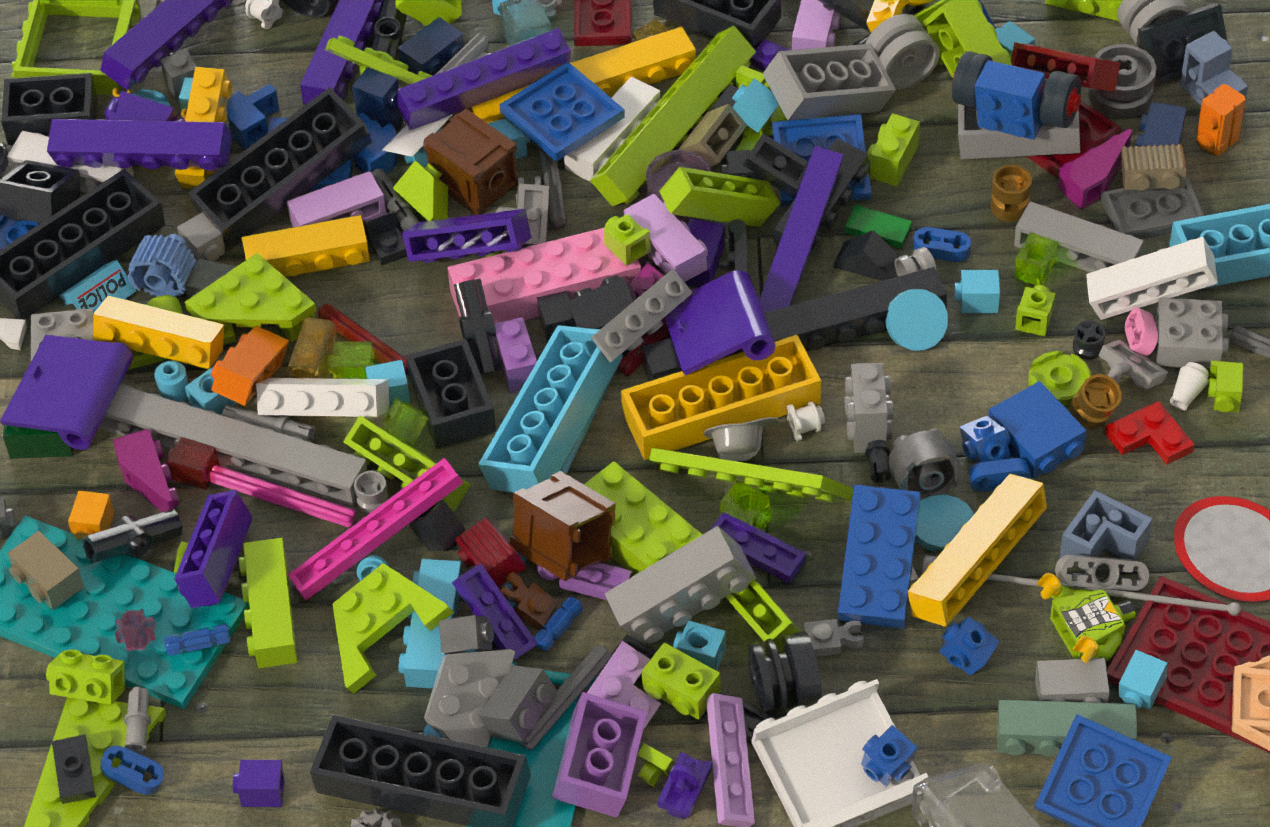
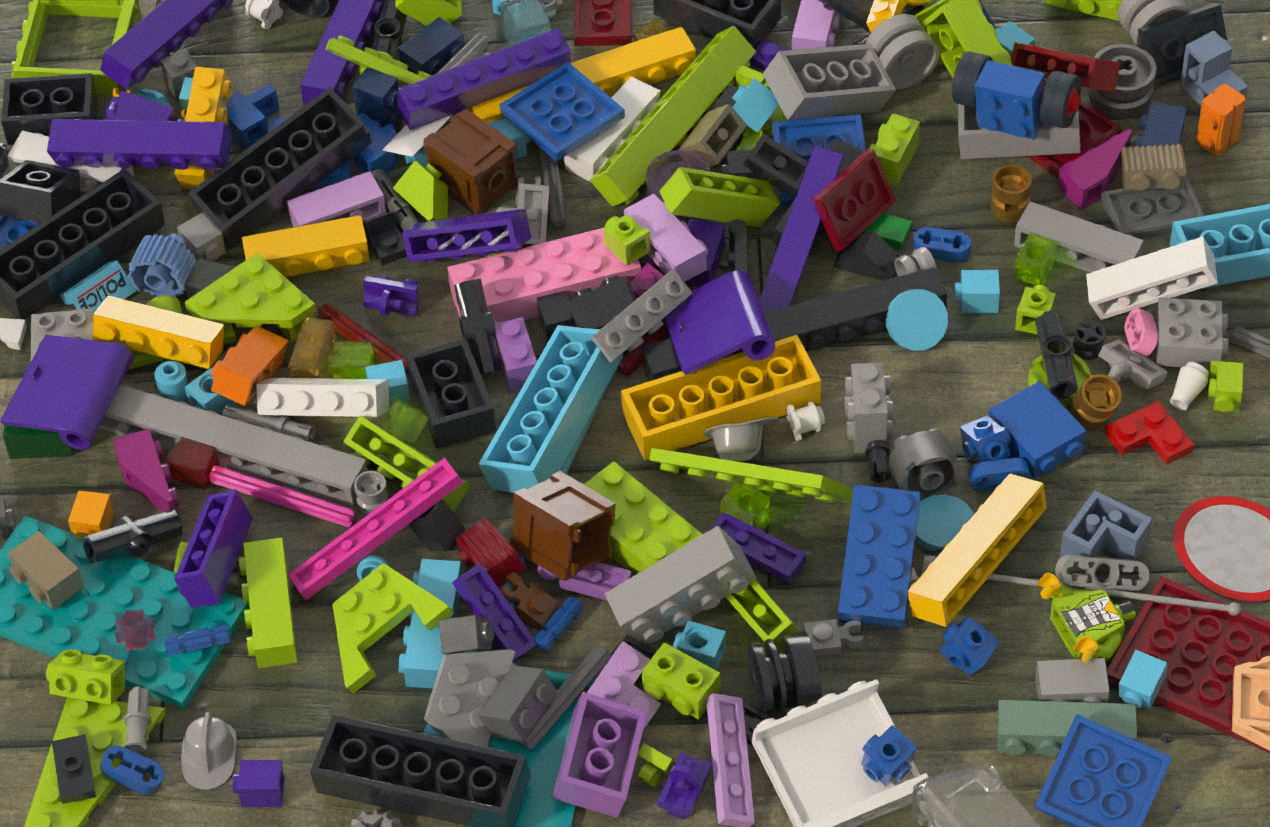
none -> light grey piece [181,712,237,790]
none -> dark purple hips [363,274,419,316]
none -> dark red tile [812,150,896,251]
none -> black piece [1035,311,1078,399]

